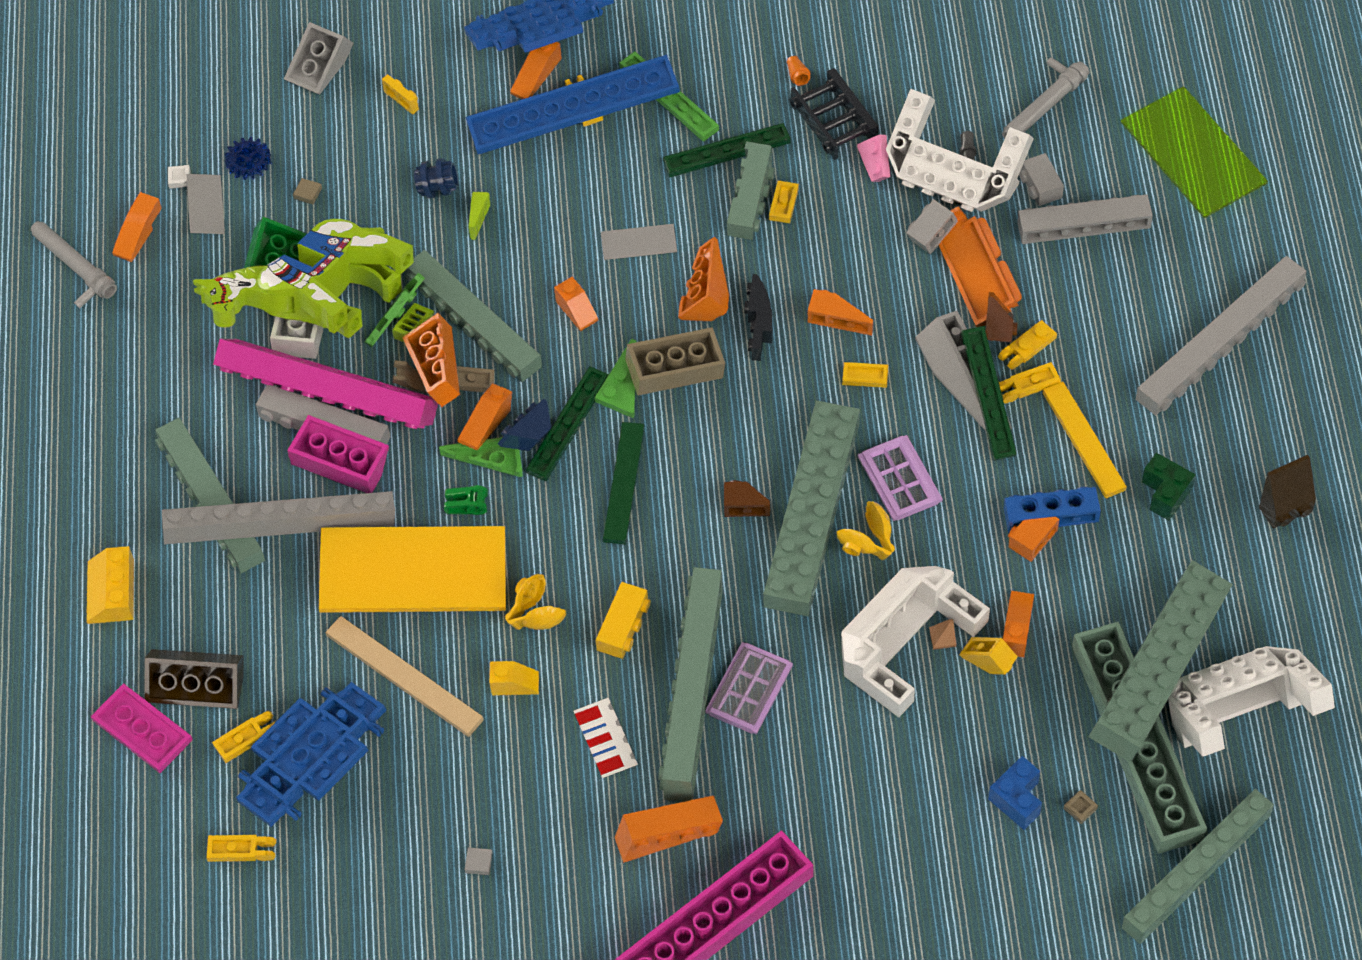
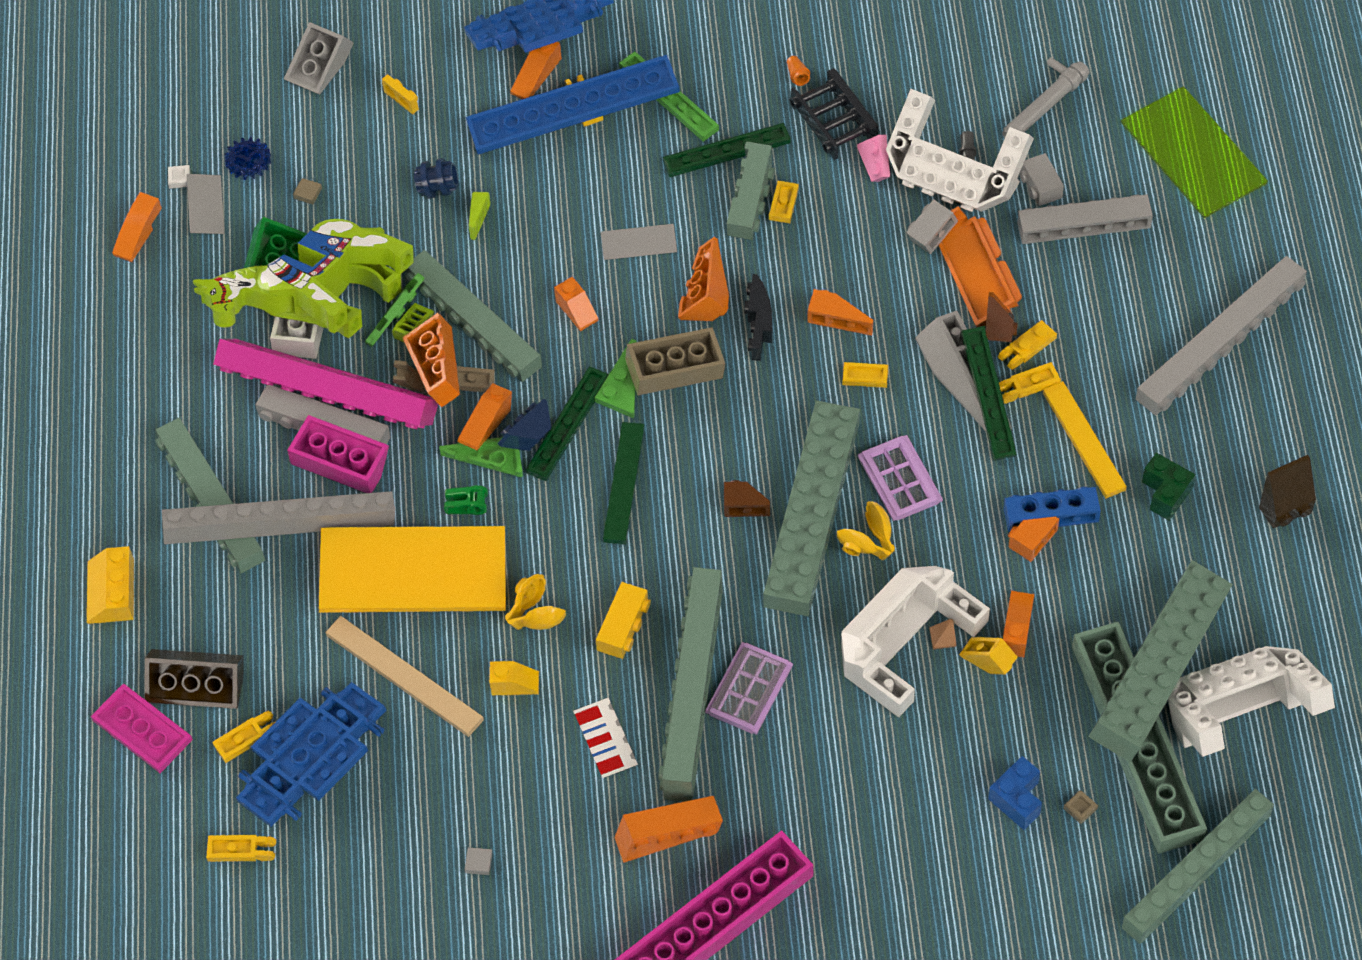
light grey cylinder [31,221,117,309] -> none

